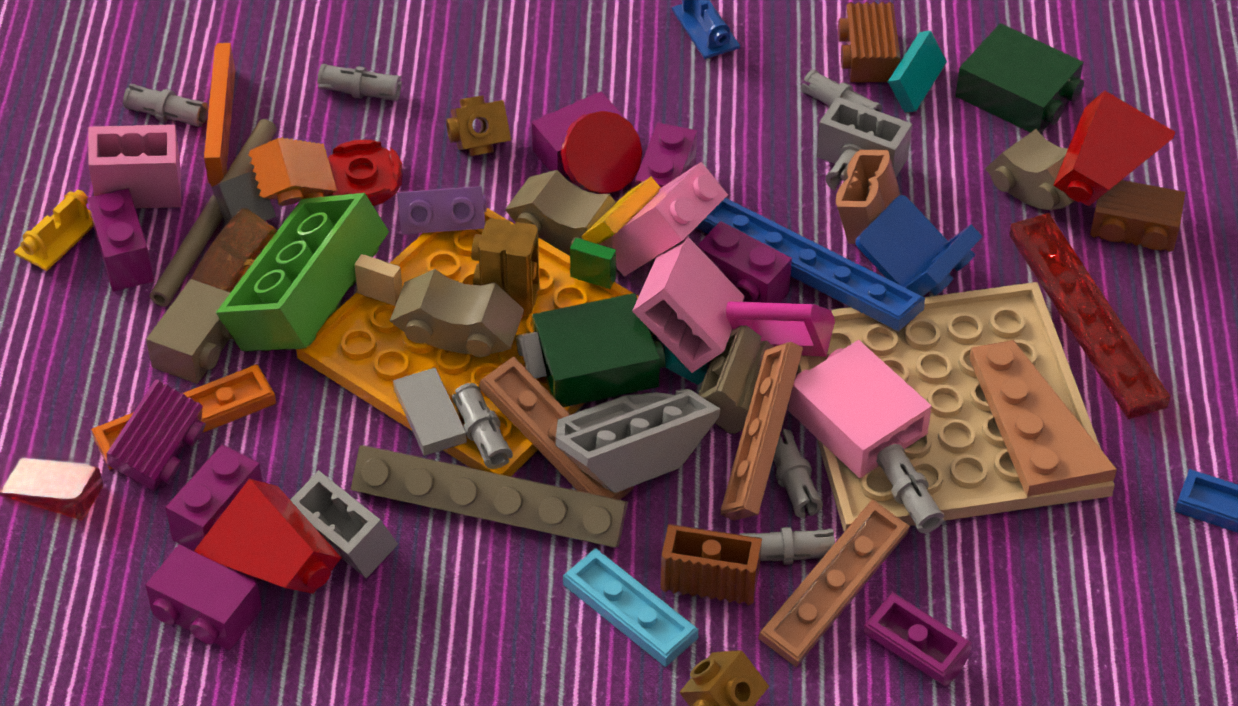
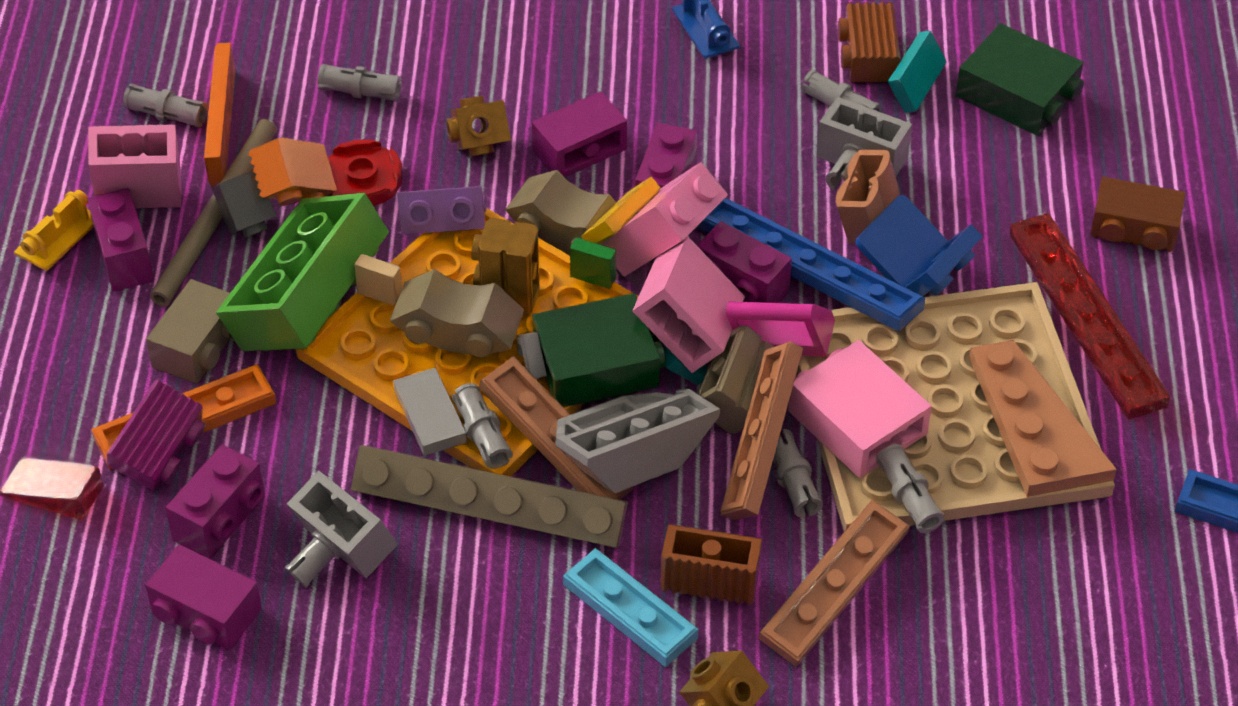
clear orange slope [191,208,277,293] -> none
red slope [194,478,342,594] -> none
red tile [561,111,642,194] -> none
light grey pin [739,527,835,565] -> none
magenta brick [864,592,972,686] -> none
dark tan brick [985,129,1074,210] -> none
red slope [1053,90,1175,206] -> none

